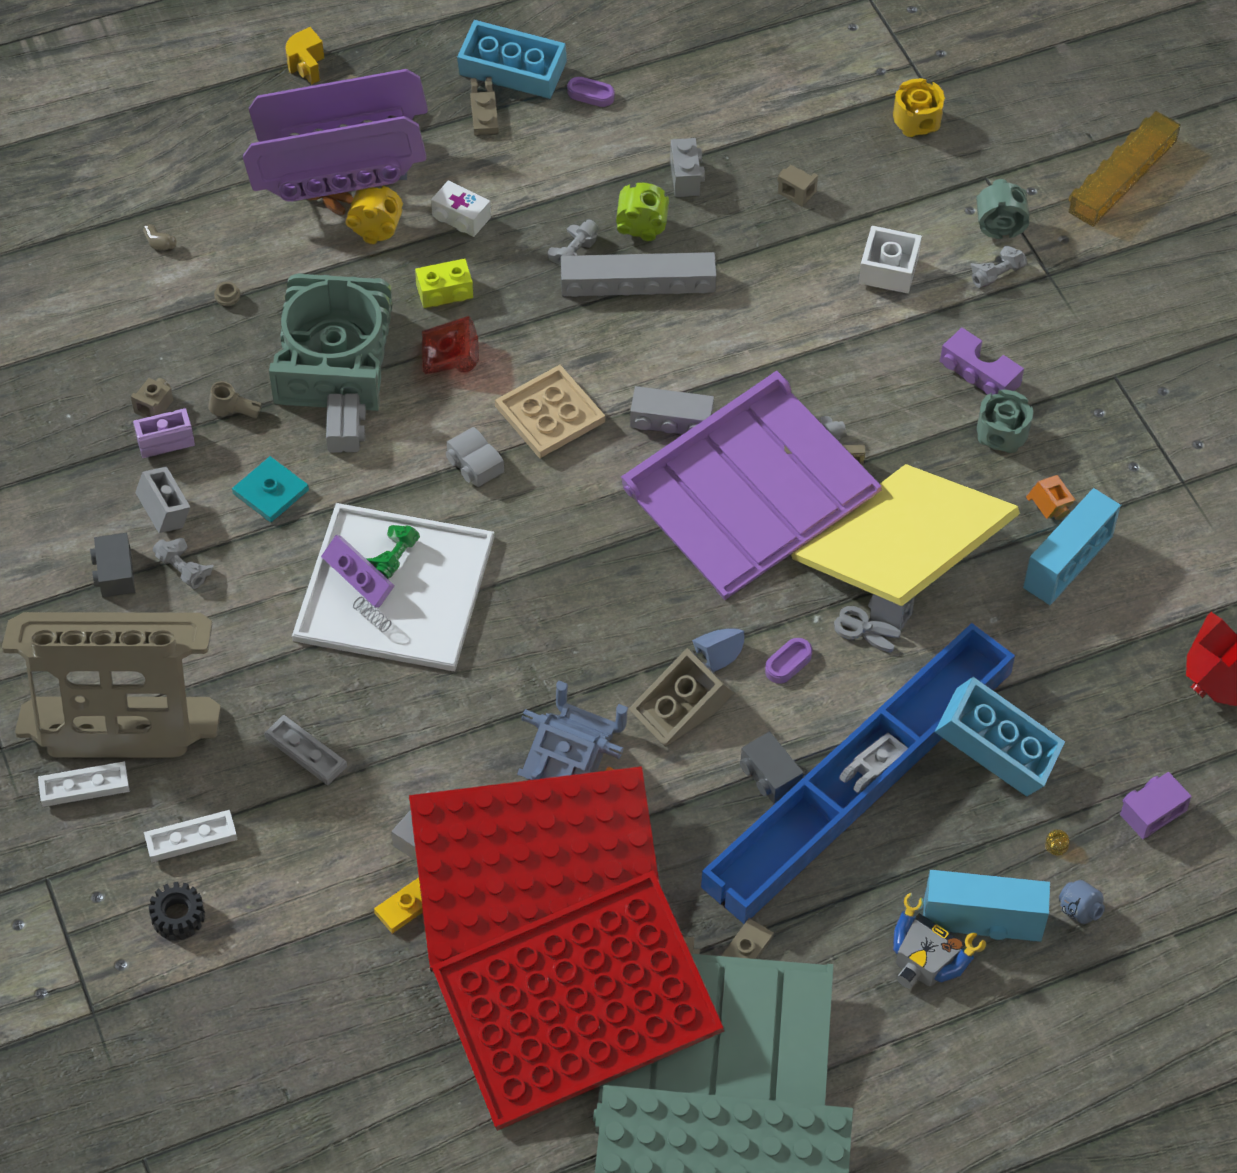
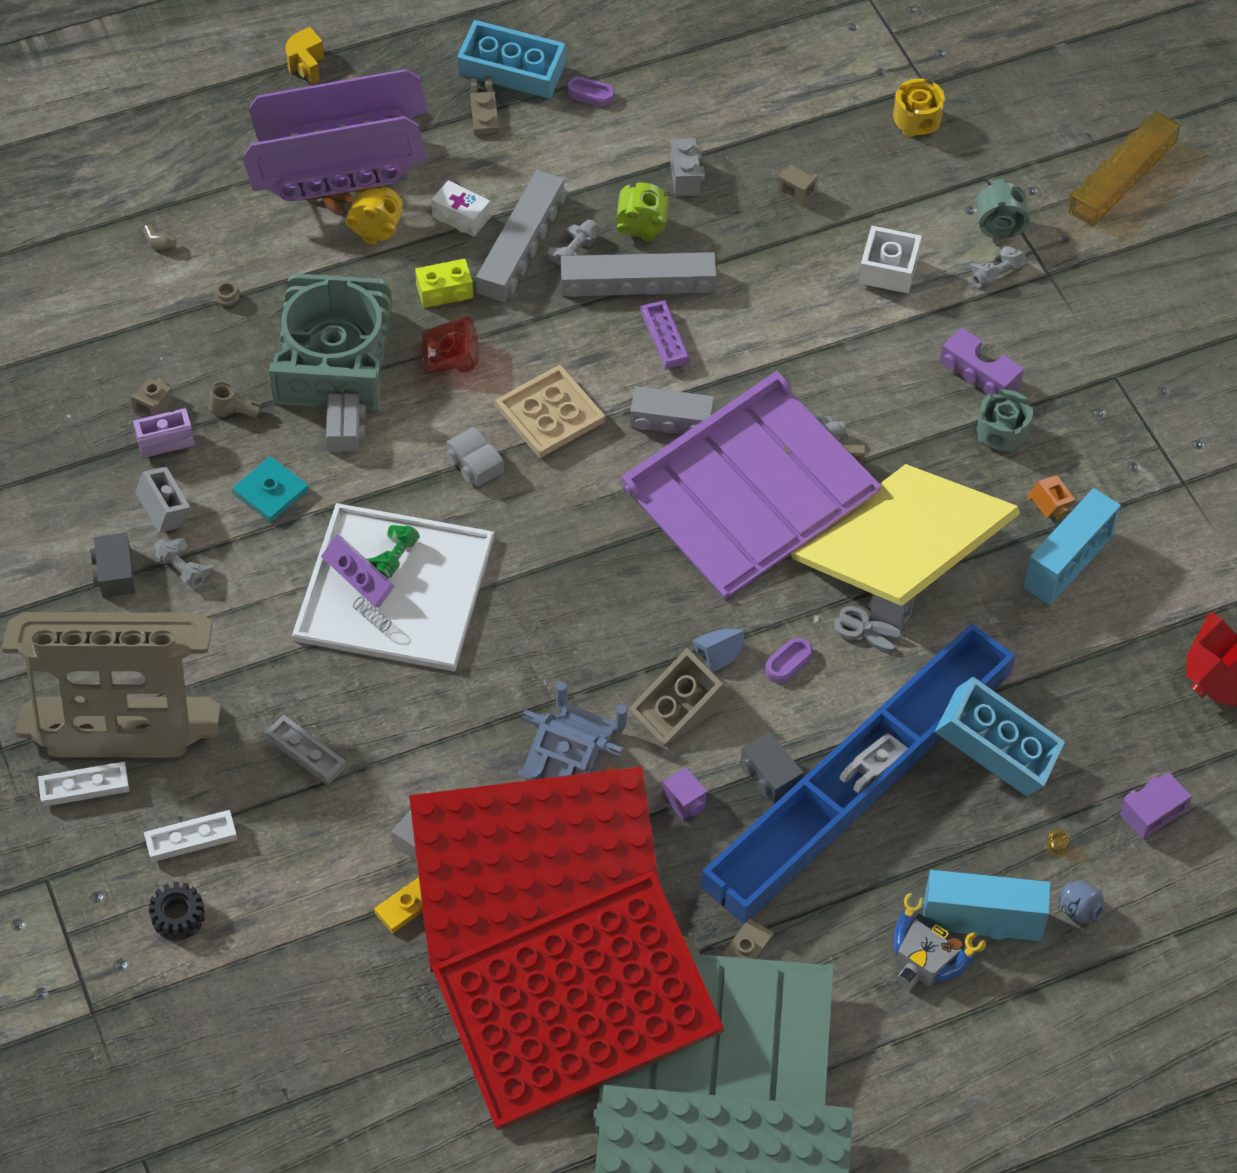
none -> light grey brick [476,170,567,302]
none -> medium lavender plate [641,300,690,370]
none -> medium lavender brick [662,767,707,820]

